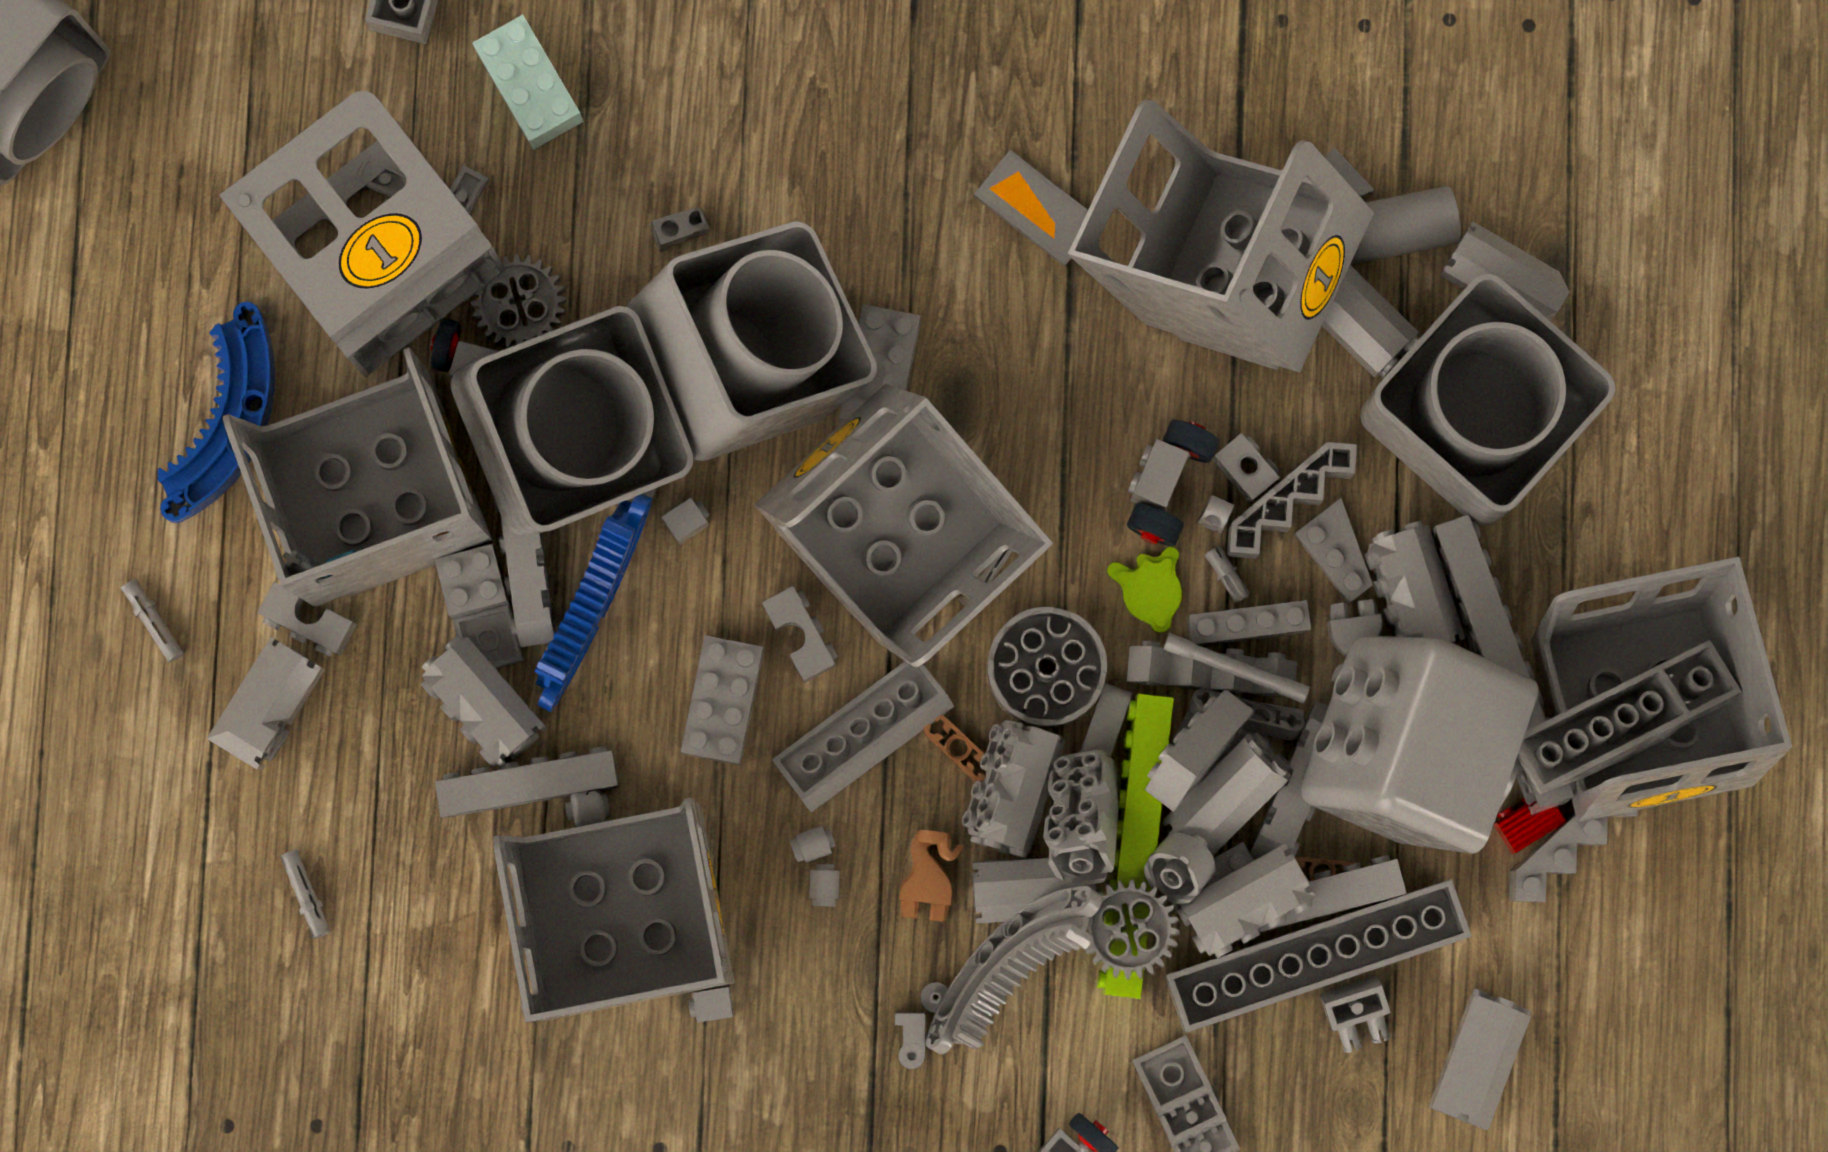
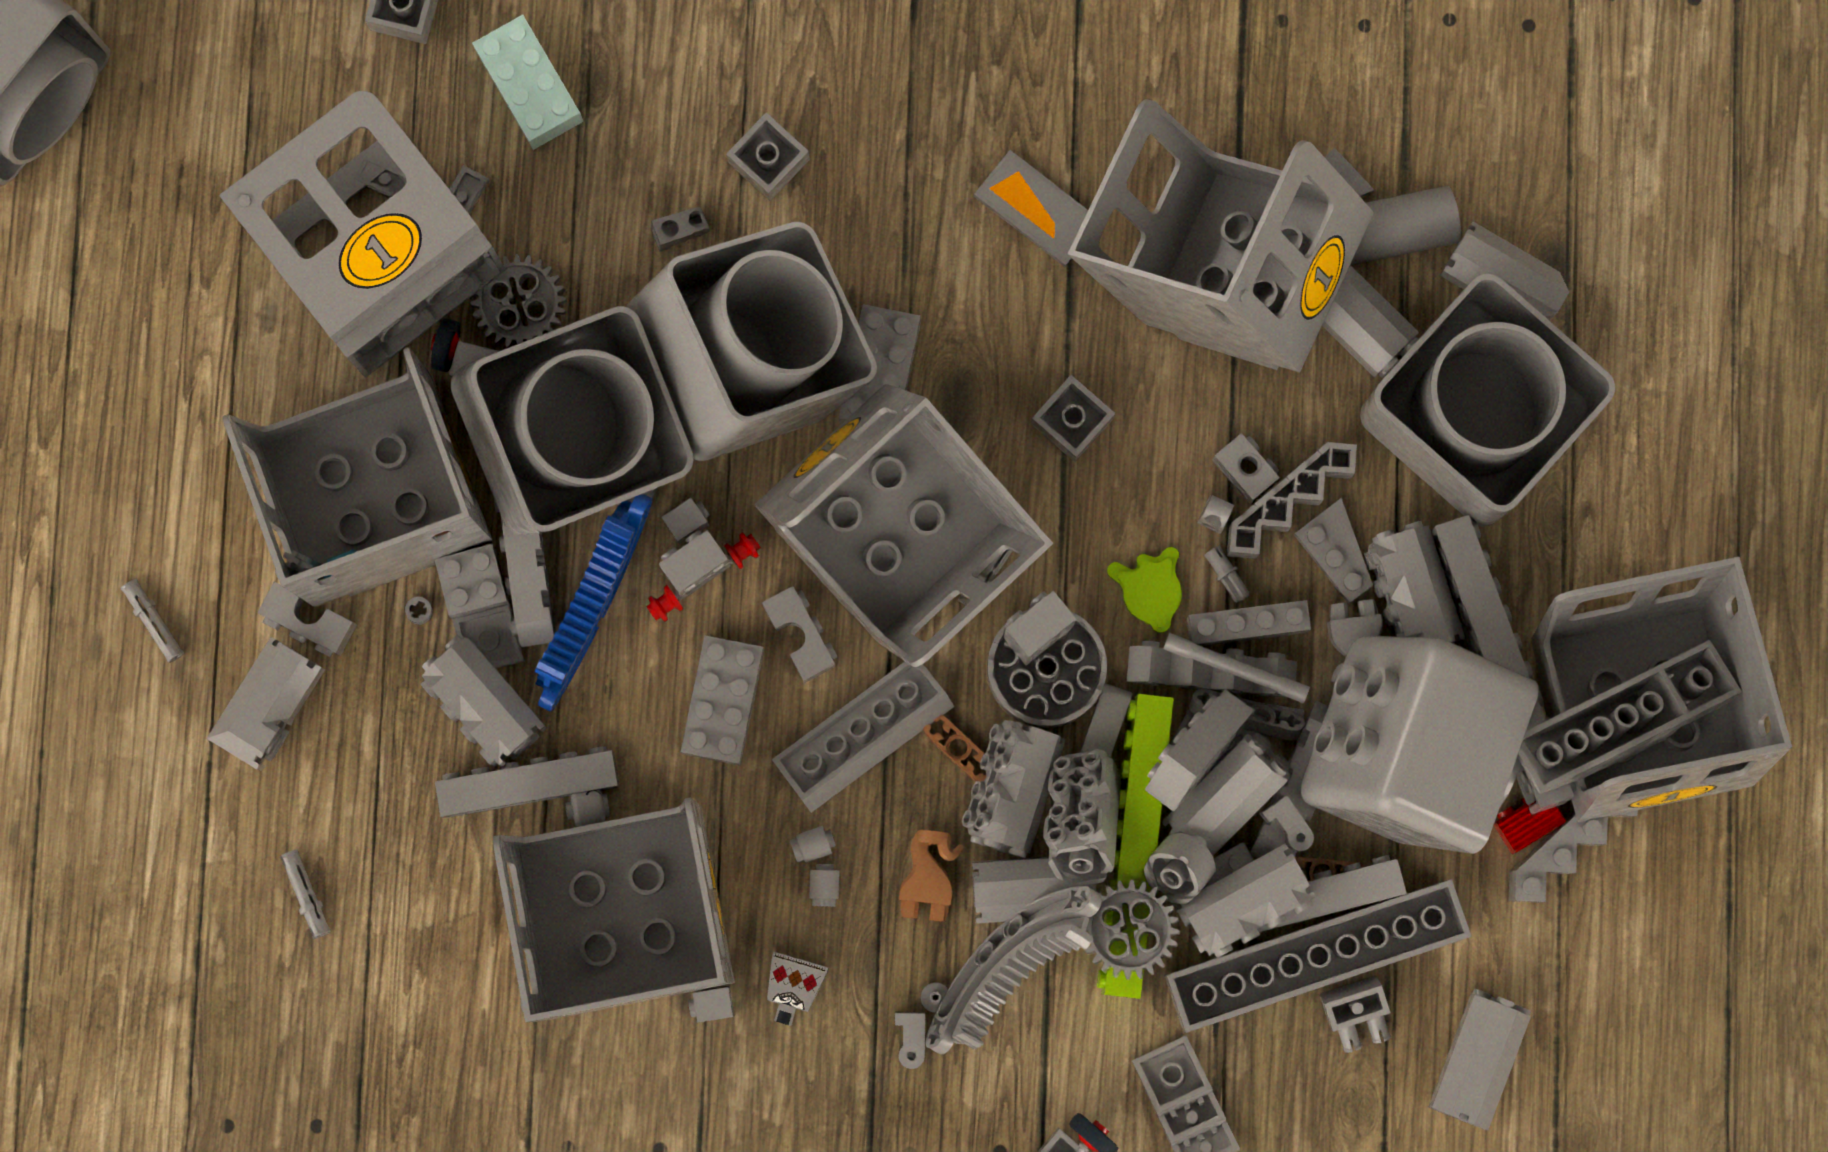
blue gear [157,302,275,523] -> none
brick [1127,420,1219,546] -> none
none -> light grey bush [405,597,433,625]
none -> light grey brick [646,530,761,622]
none -> light grey brick [726,113,810,201]
none -> light grey torso [767,951,829,1026]
none -> light grey brick [1003,590,1076,665]
none -> light grey brick [1031,375,1115,462]
none -> light grey leg [1259,795,1314,851]

